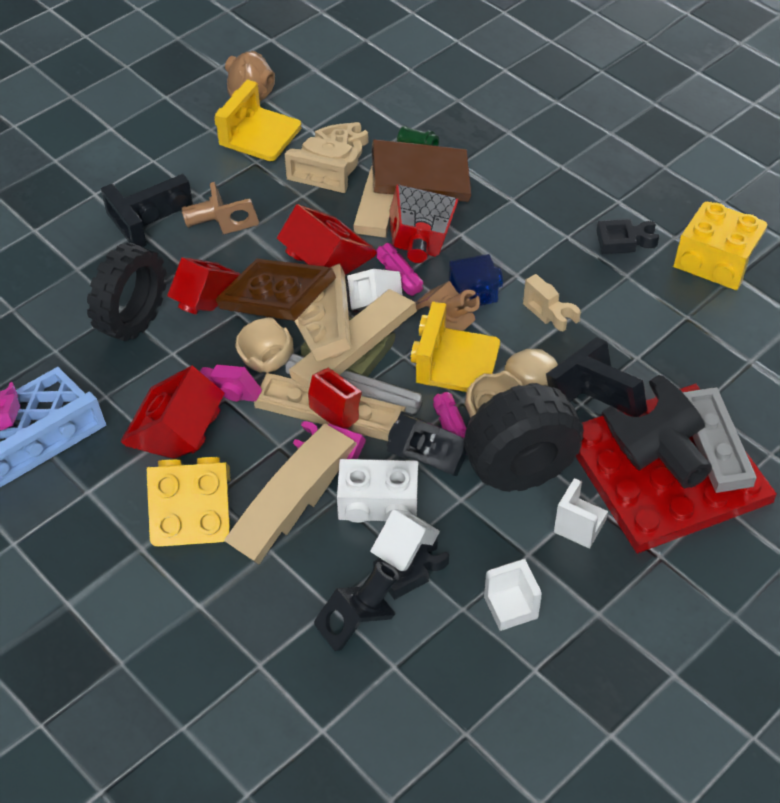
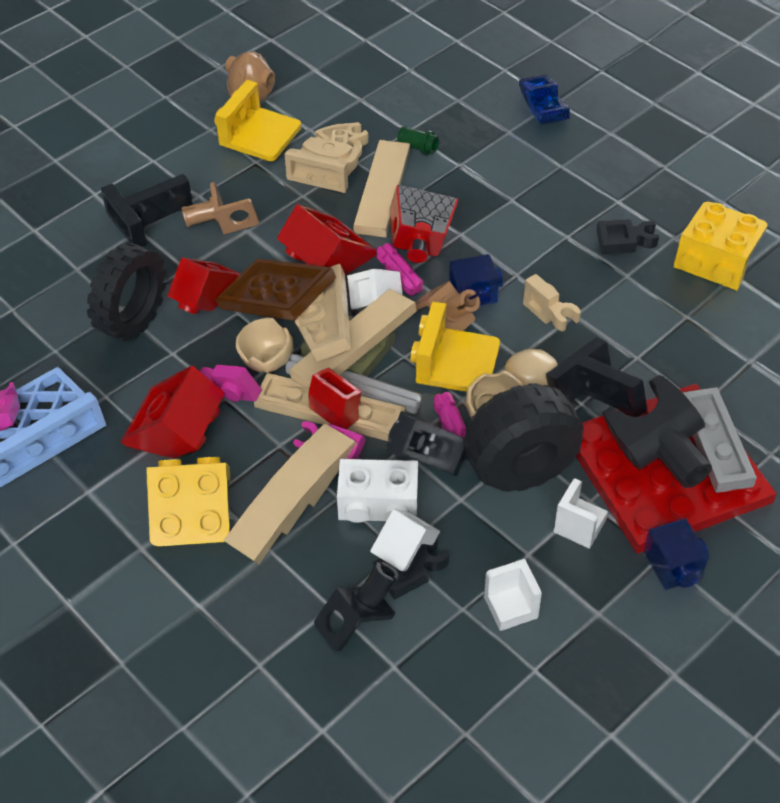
reddish brown tile [372,139,471,202] -> none
none -> clear blue slope [519,74,570,124]
none -> clear blue brick [644,518,709,590]

